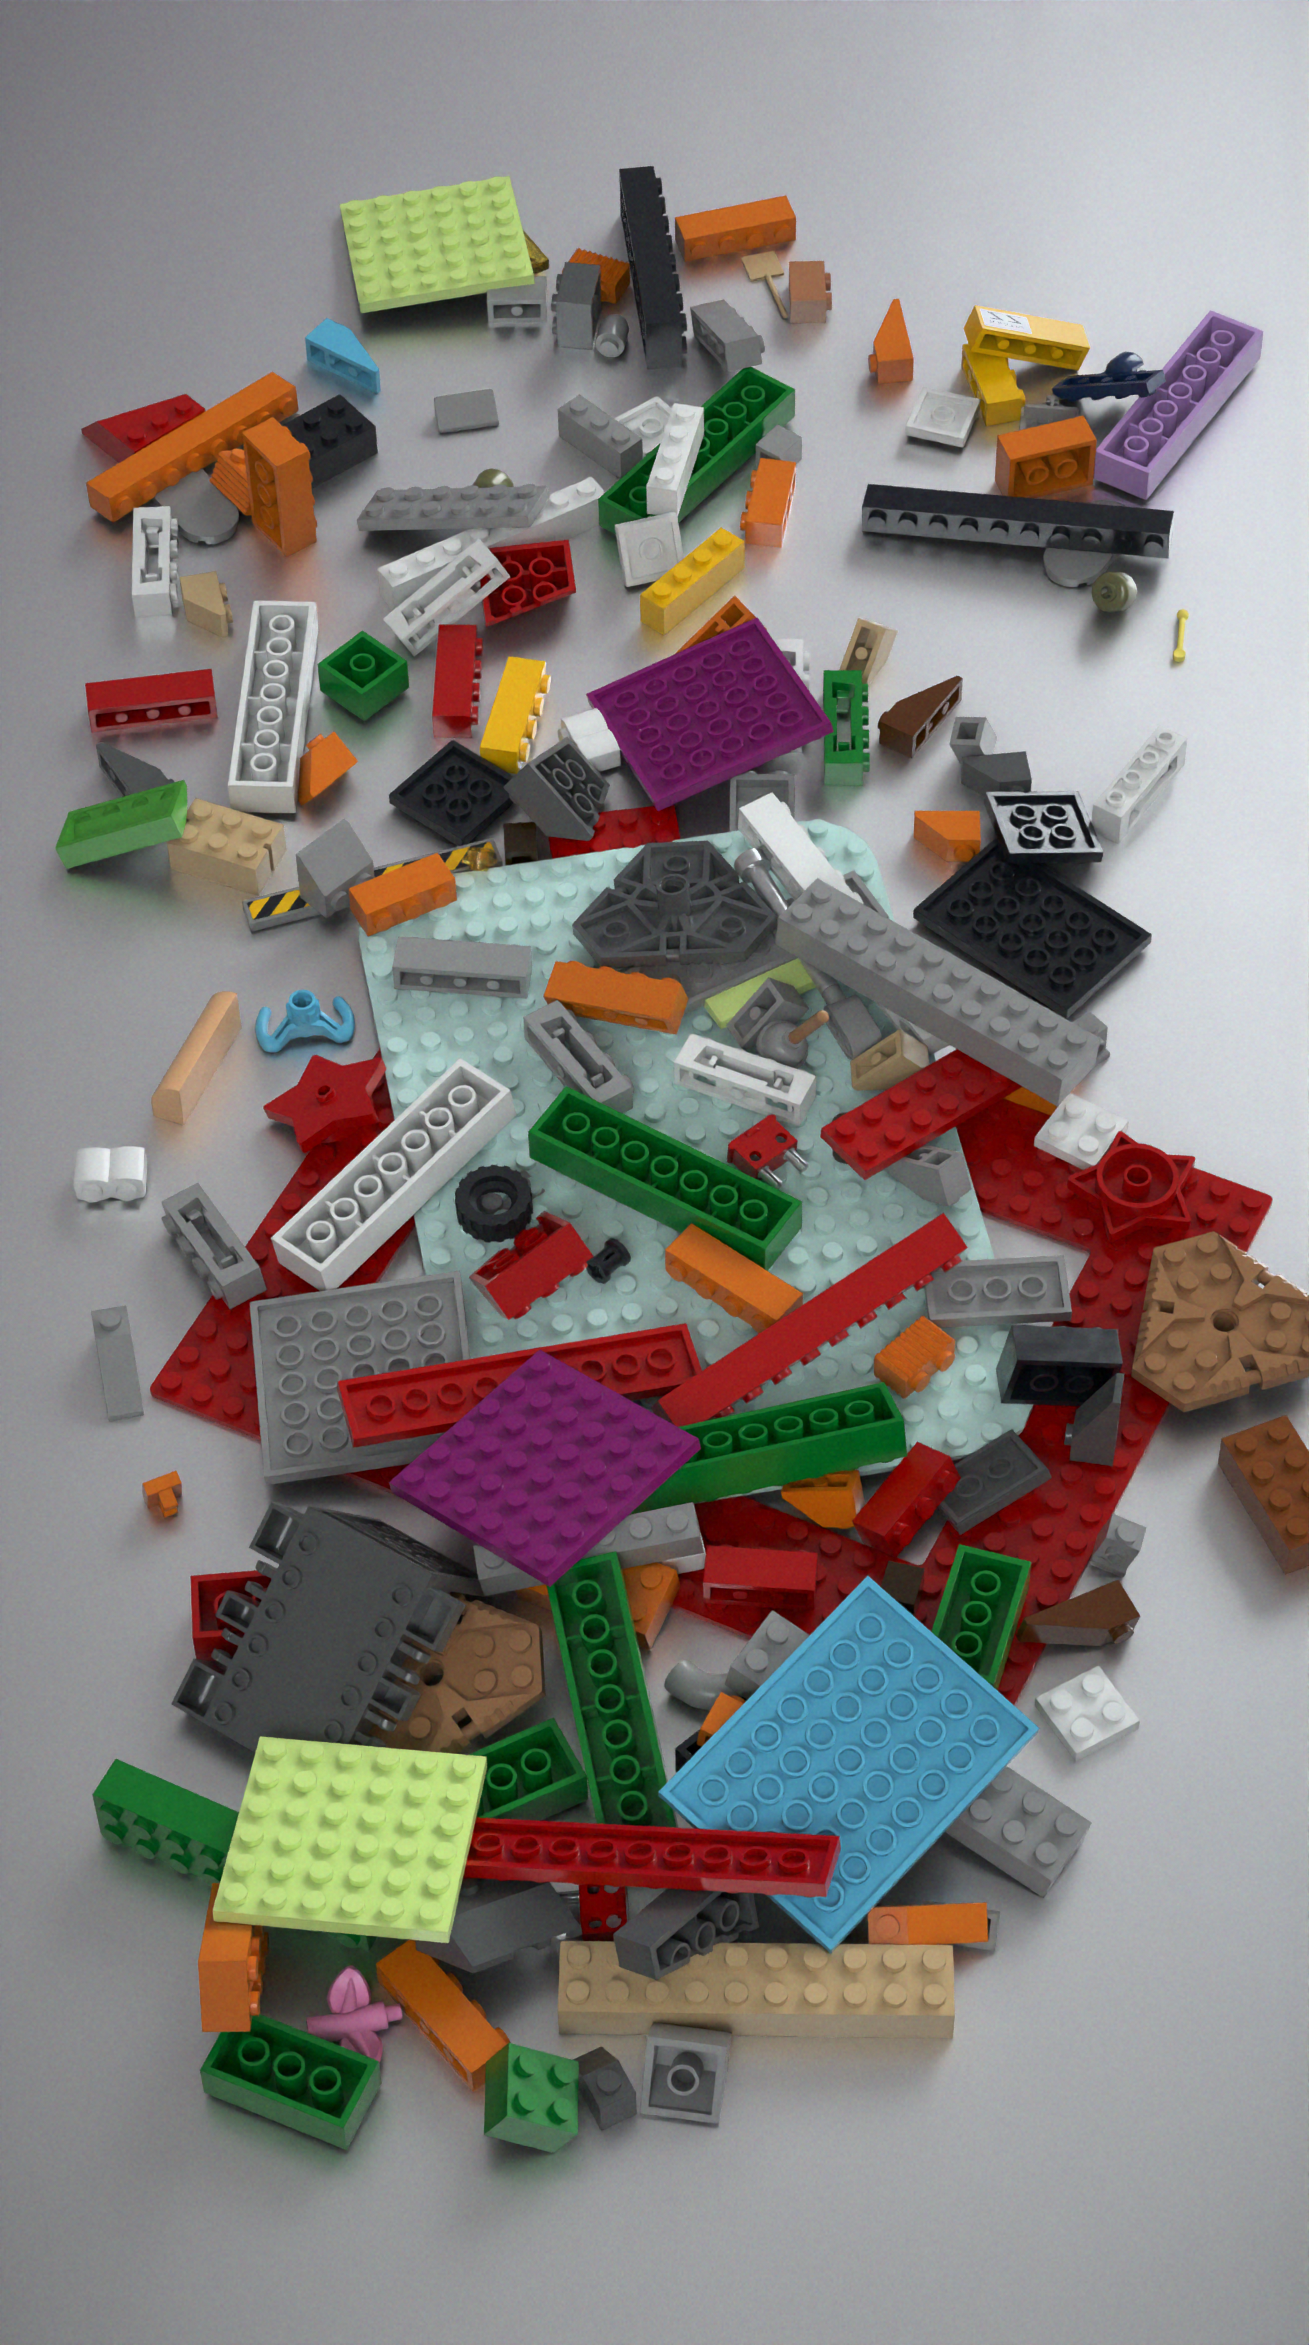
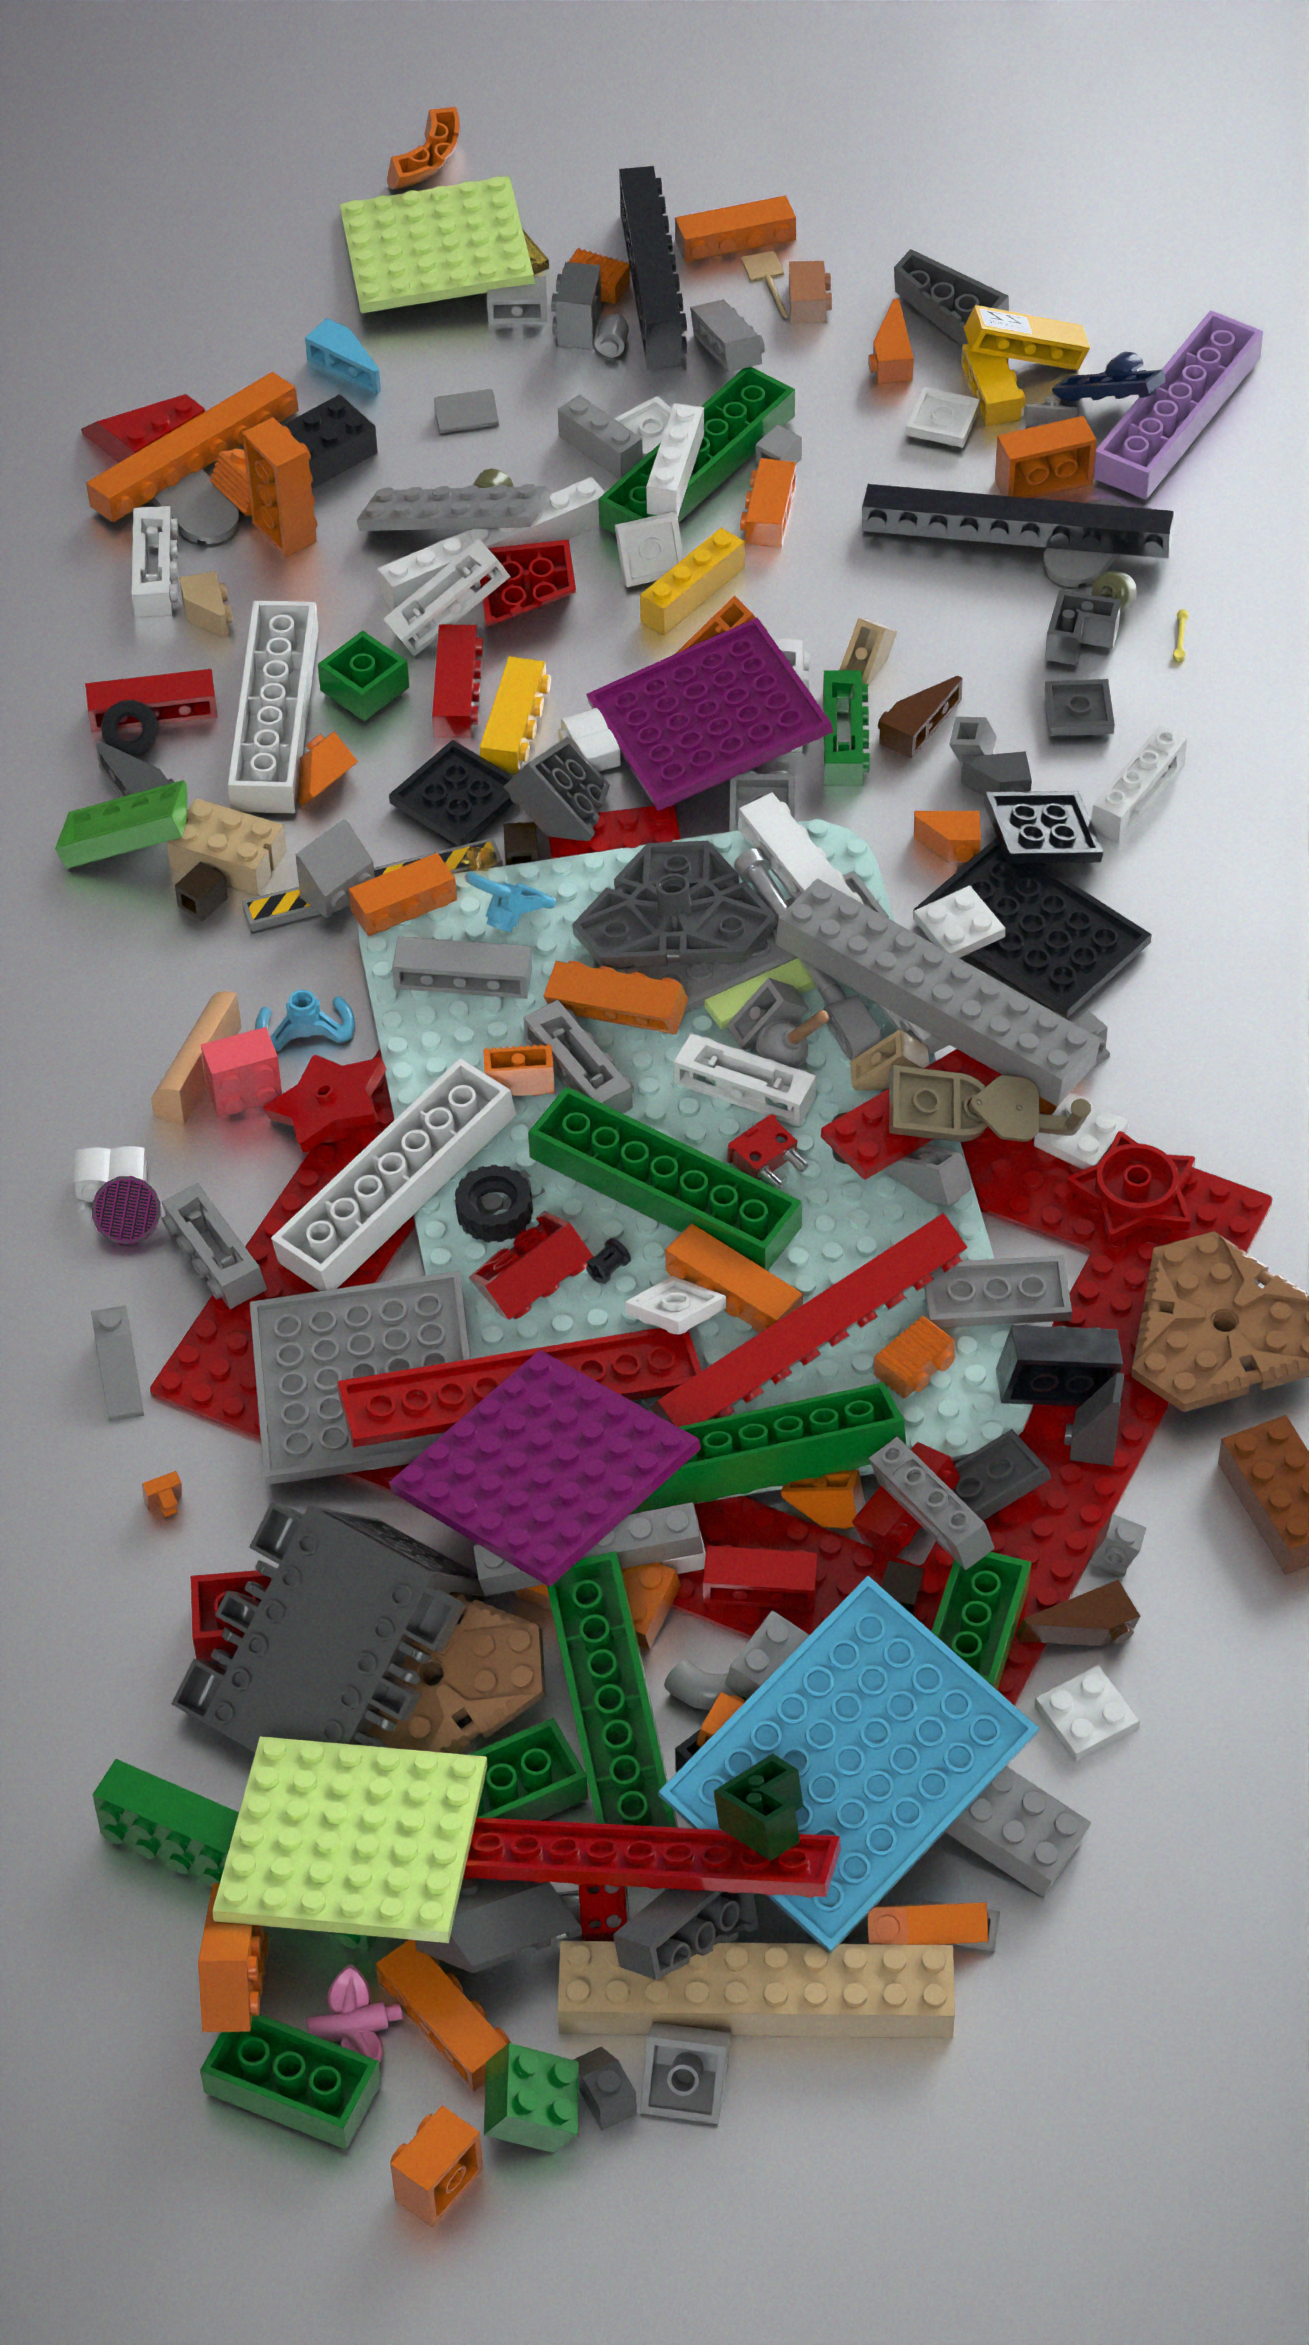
none -> tile [92,1176,162,1245]
none -> black tyre [101,700,158,757]
none -> dark brown brick [175,862,228,922]
none -> coral brick [201,1027,282,1117]
none -> orange brick [387,107,460,190]
none -> orange brick [390,2105,483,2227]
none -> medium azure piece [465,872,556,932]
none -> orange brick [483,1044,555,1096]
none -> white plate [625,1276,726,1335]
none -> dark green brick [714,1753,804,1861]
none -> light grey brick [869,1437,994,1570]
none -> dark tan plate [889,1065,1091,1142]
none -> dark grey wedge [894,249,1009,346]
none -> white plate [913,886,1006,958]
none -> dark grey plate [1044,679,1115,736]
none -> dark grey brick [1045,589,1121,665]

